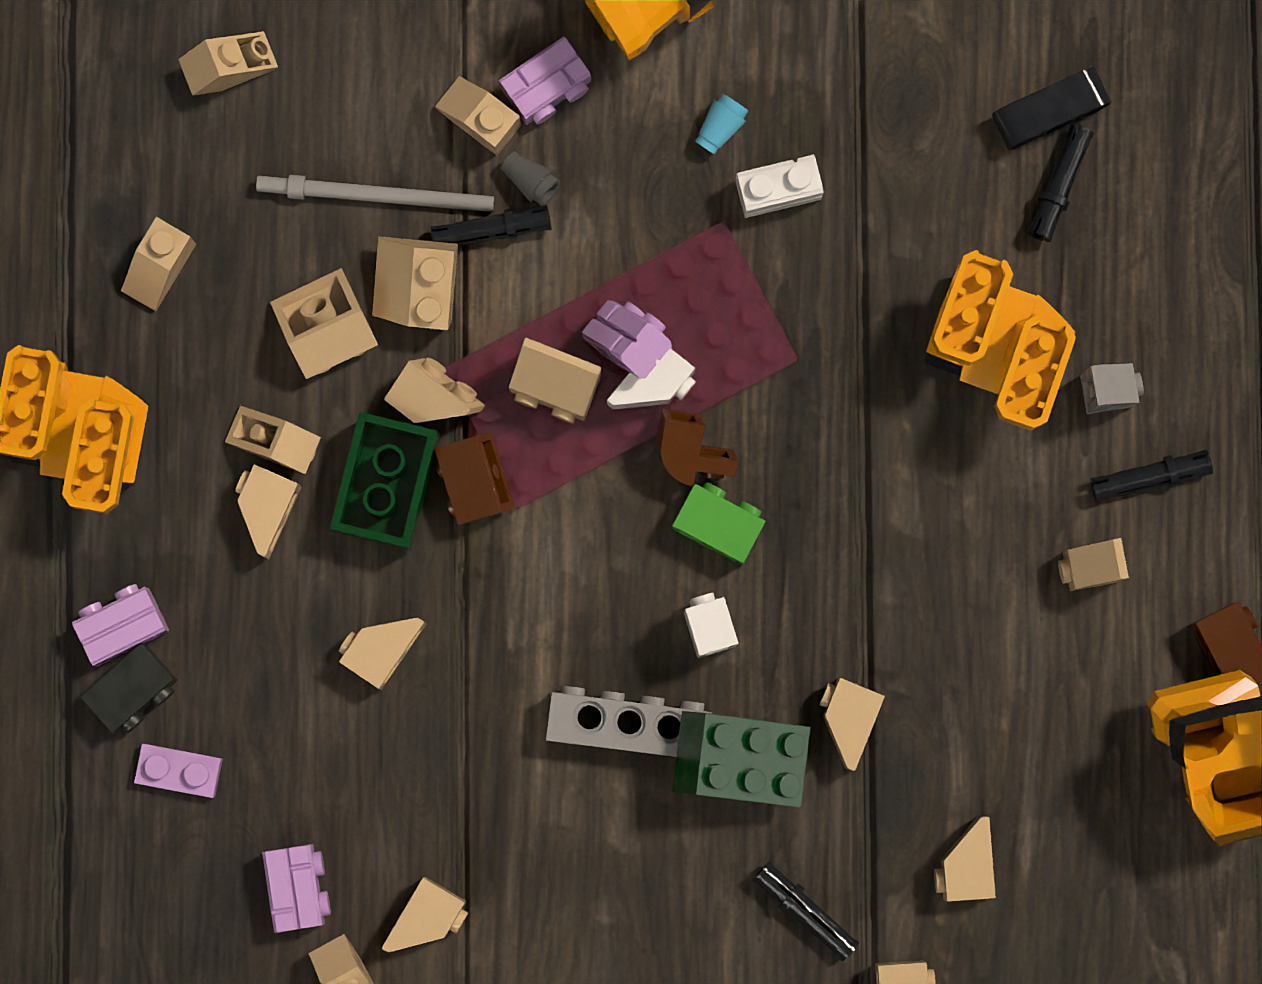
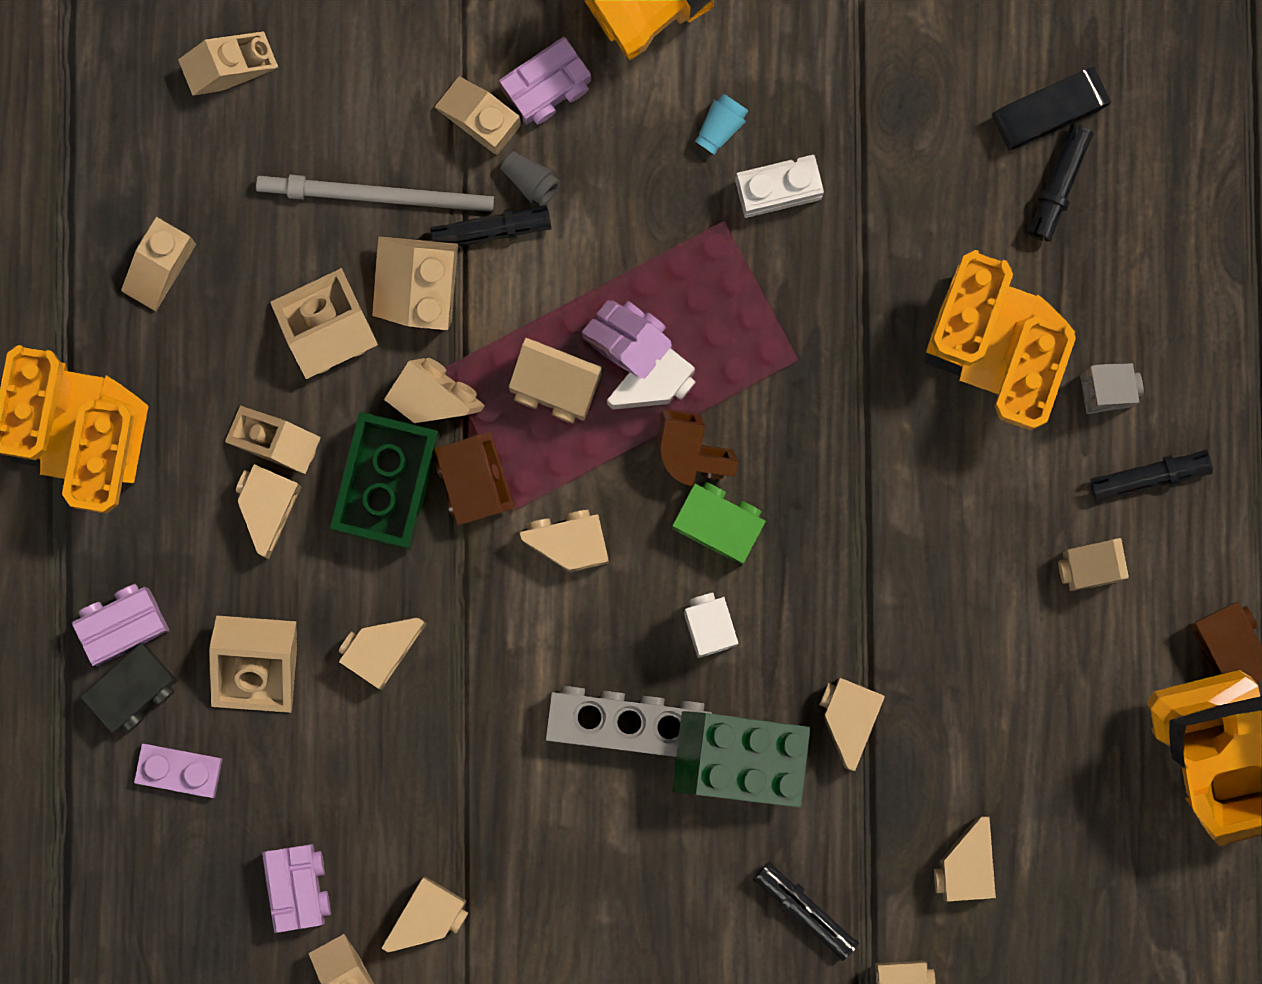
none -> tan slope [209,616,297,713]
none -> tan slope [520,510,609,572]

